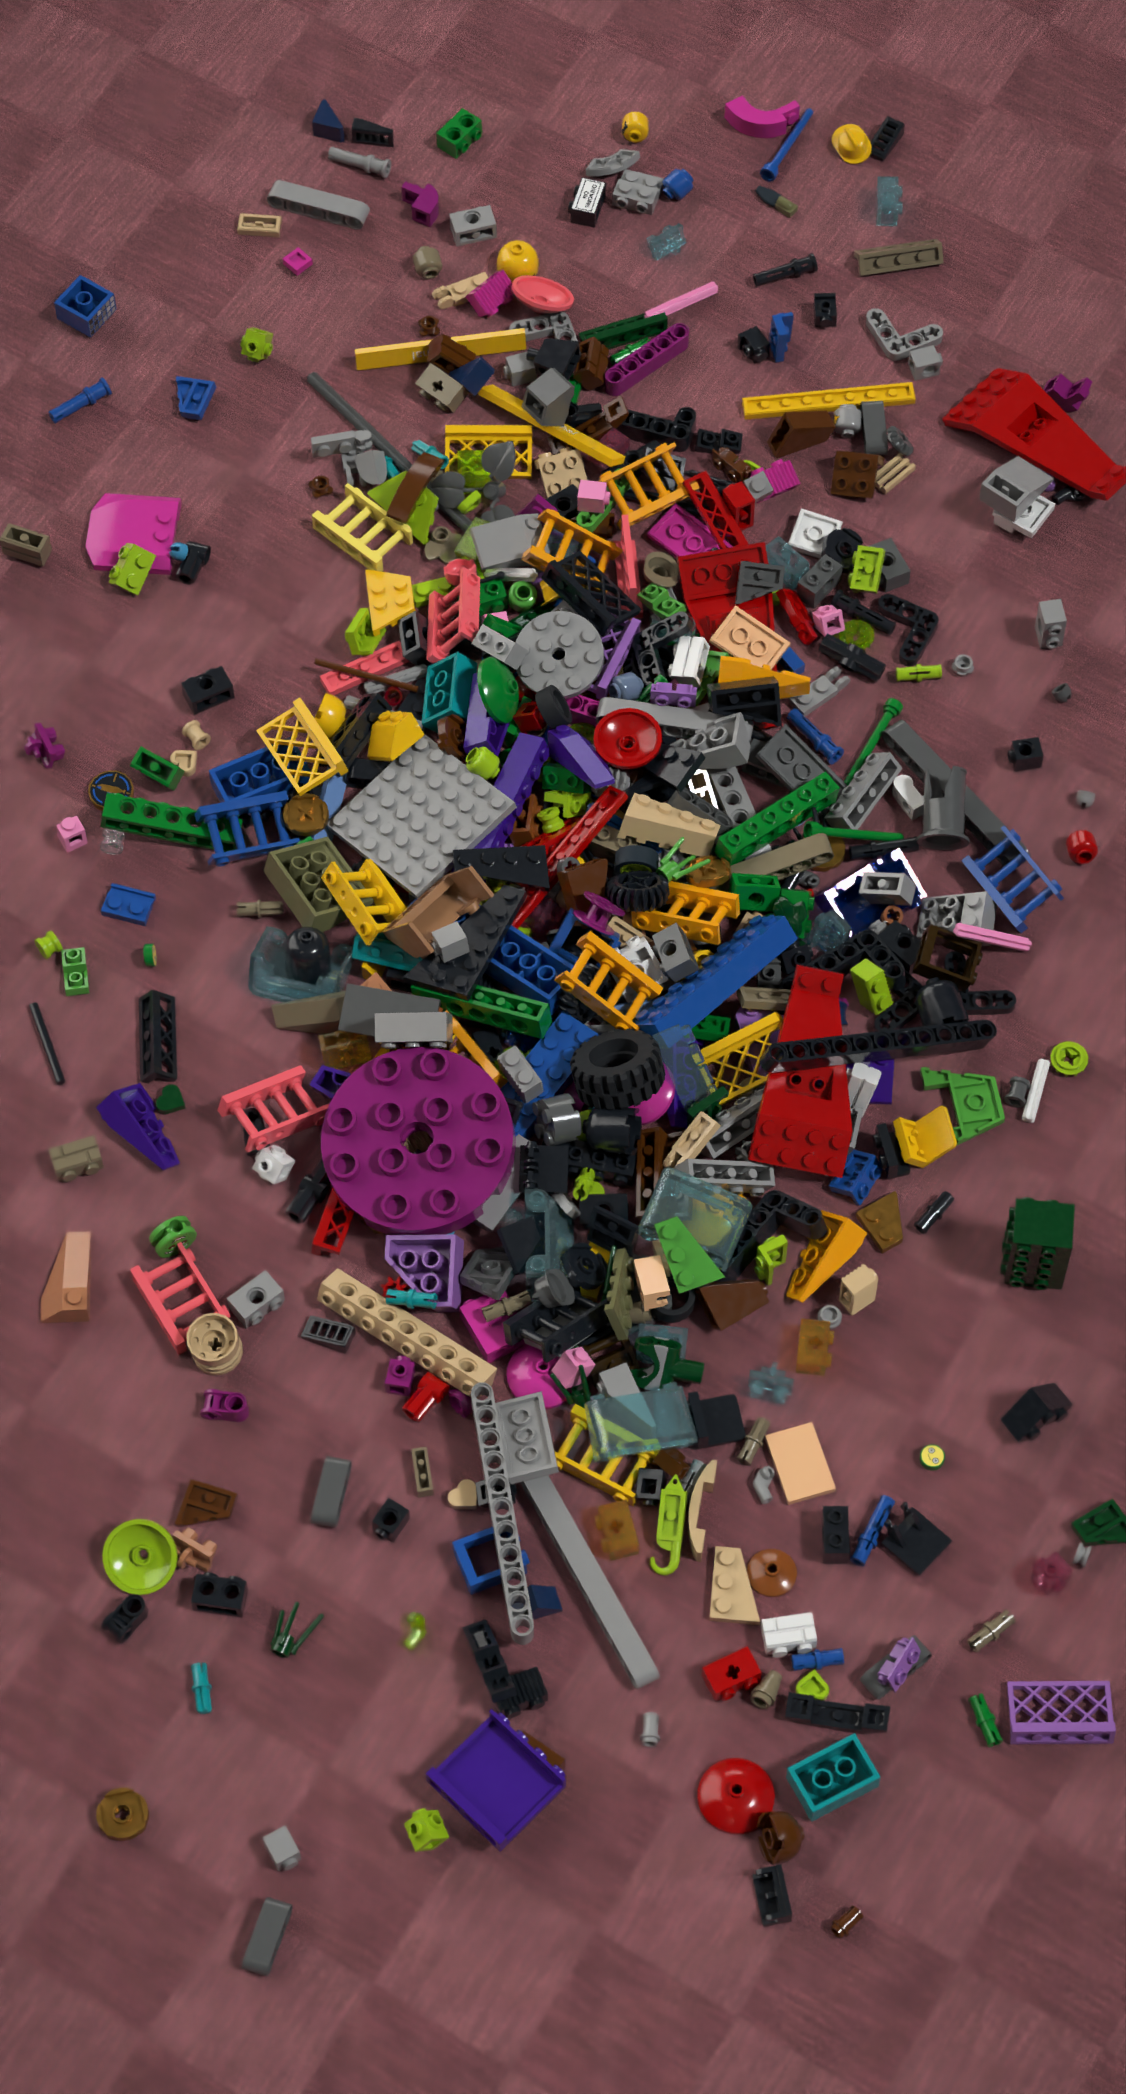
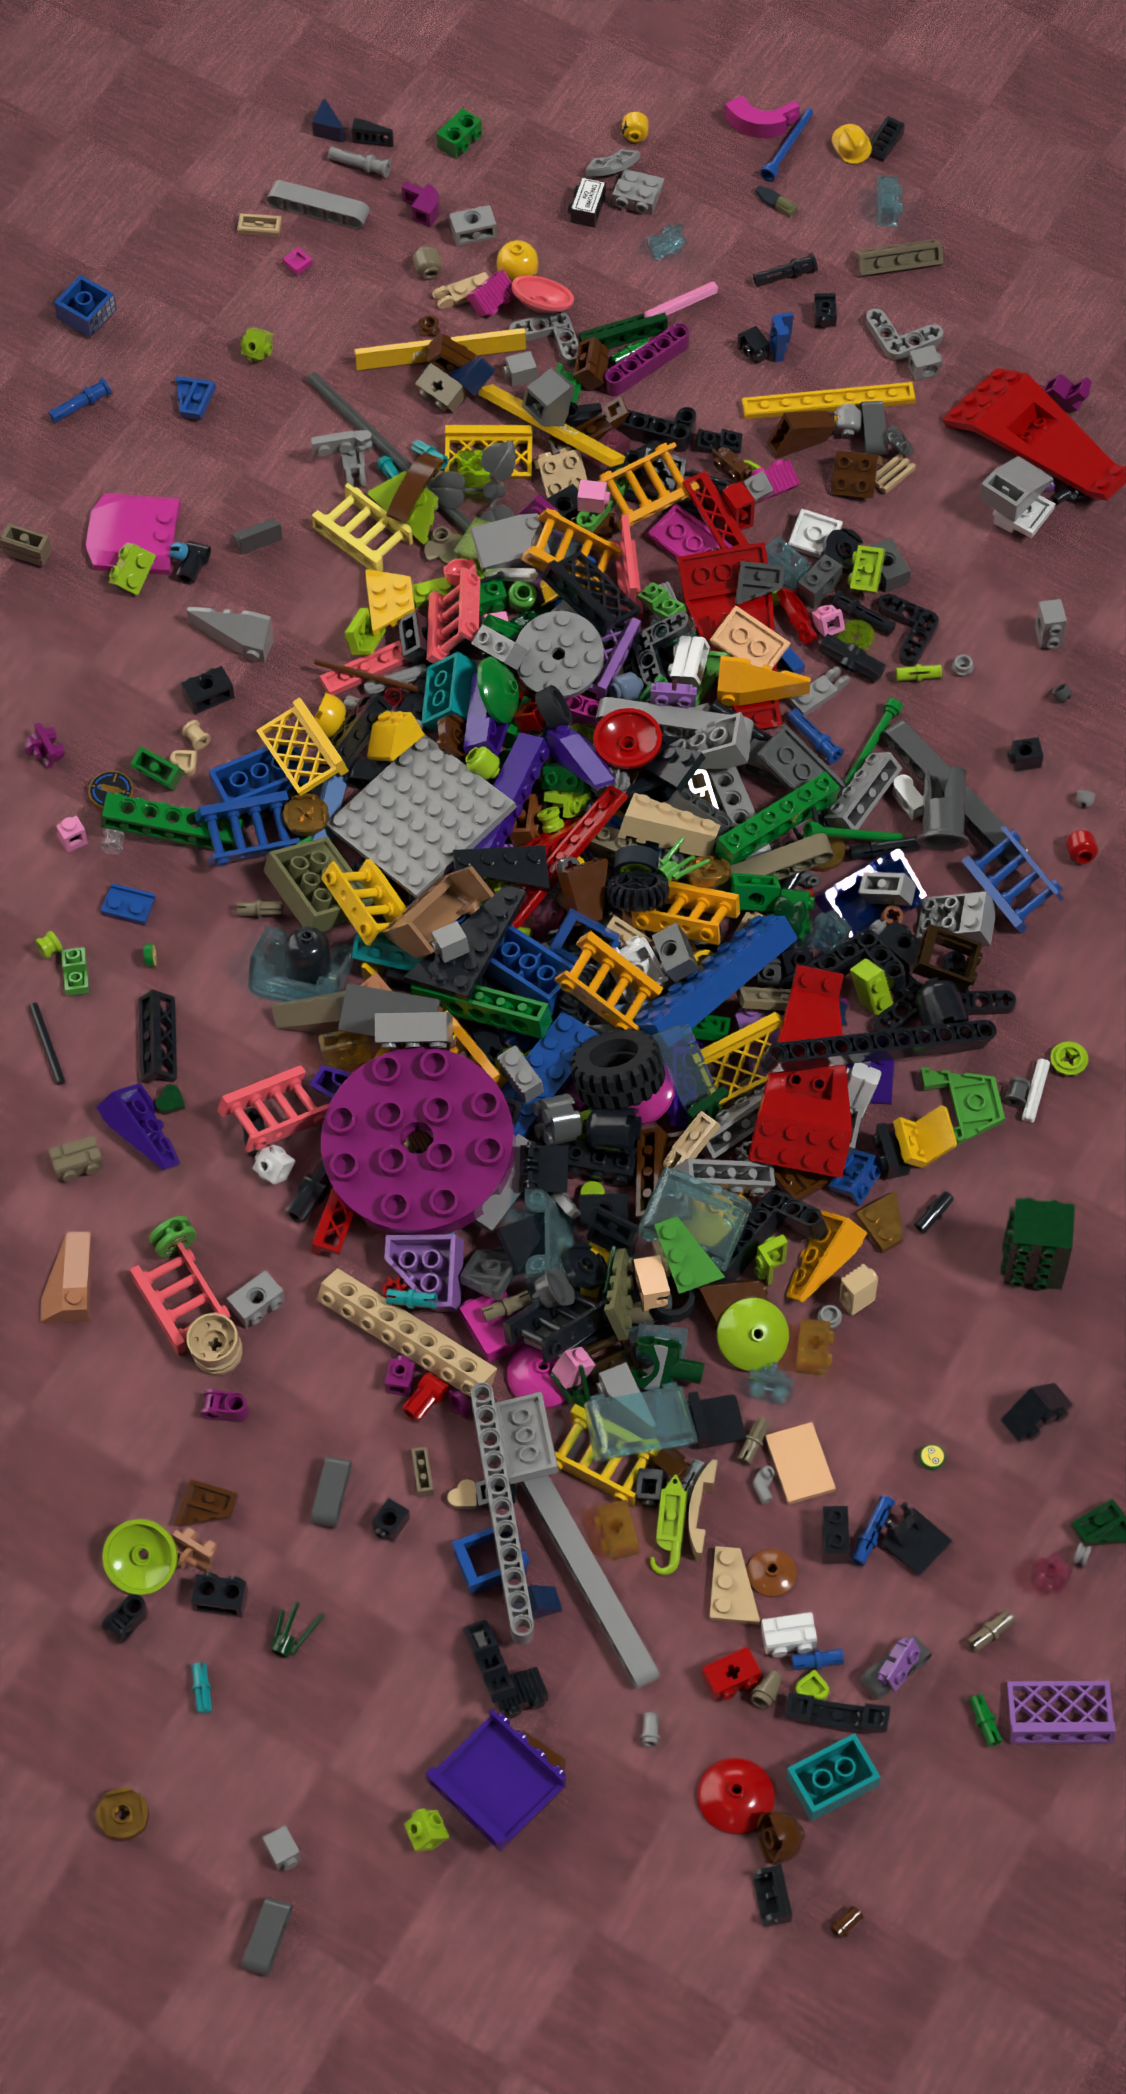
black slope [301,1315,356,1354] -> none
reddish brown plate [308,476,333,498] -> none
light grey brick [354,450,387,484] -> none
clear neon green arm [403,1612,426,1651] -> none
lime tile [457,490,481,514] -> none
black torso [526,339,581,381] -> none
magenta piece [573,891,625,935] -> none
lime pin [573,1167,595,1201] -> none
dark tan piece [644,552,679,587] -> none
blue head [662,169,694,200] -> none
black wedge [707,676,782,727] -> none
bright pink axle [953,923,1032,952] -> none
none -> light grey wedge [187,607,274,663]
none -> dark grey panel [233,518,283,555]
none -> lime dish [717,1298,789,1372]
none -> reddish brown wing [773,1165,831,1201]

